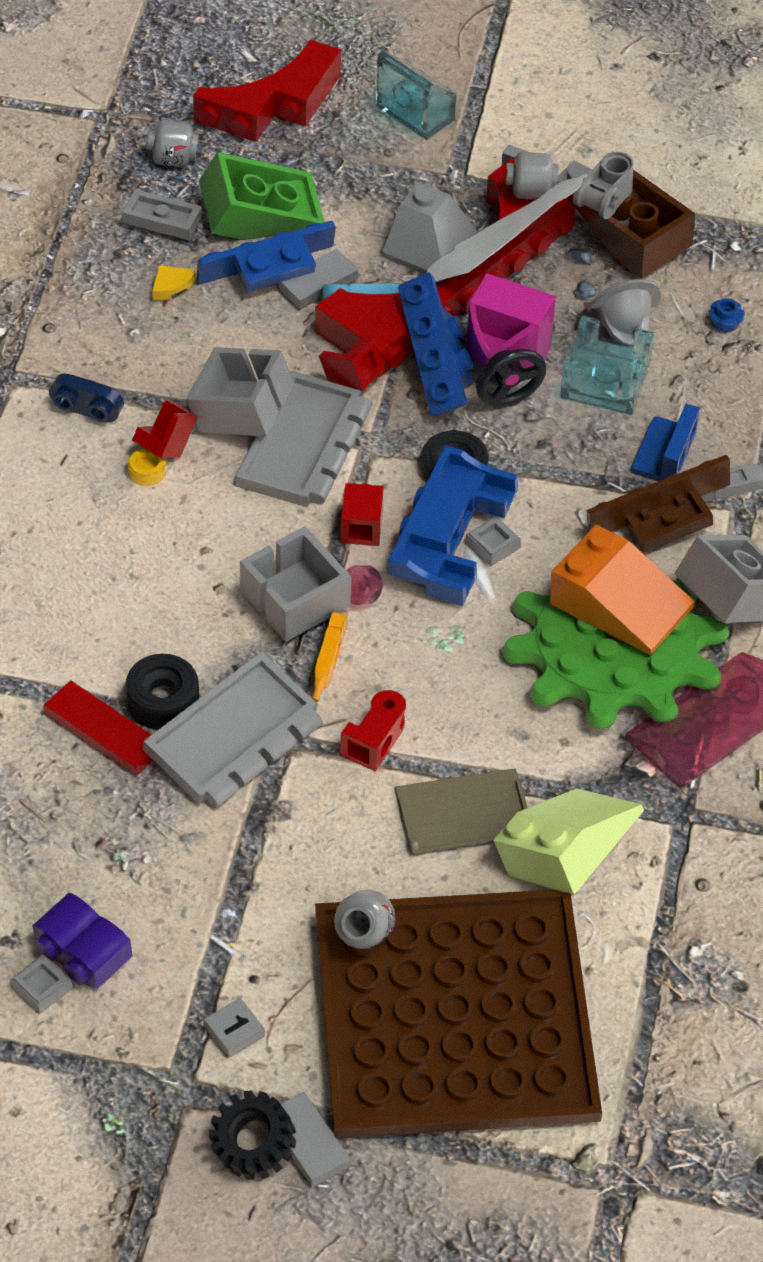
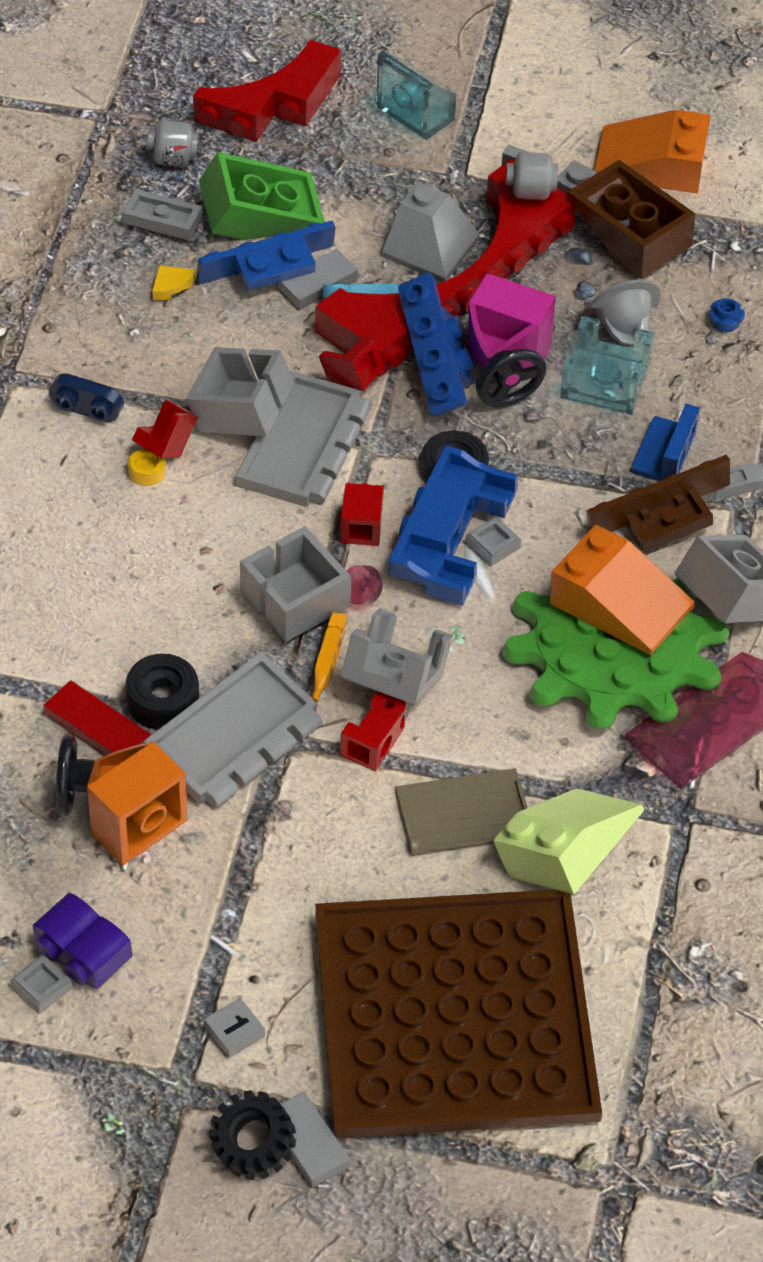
light grey head [334,889,396,949] -> none
white sticker [426,174,587,282] -> none
light grey piece [573,152,633,219] -> none
none -> orange piece [56,733,188,866]
none -> light grey panel [340,608,453,705]
none -> orange slope [594,110,711,194]

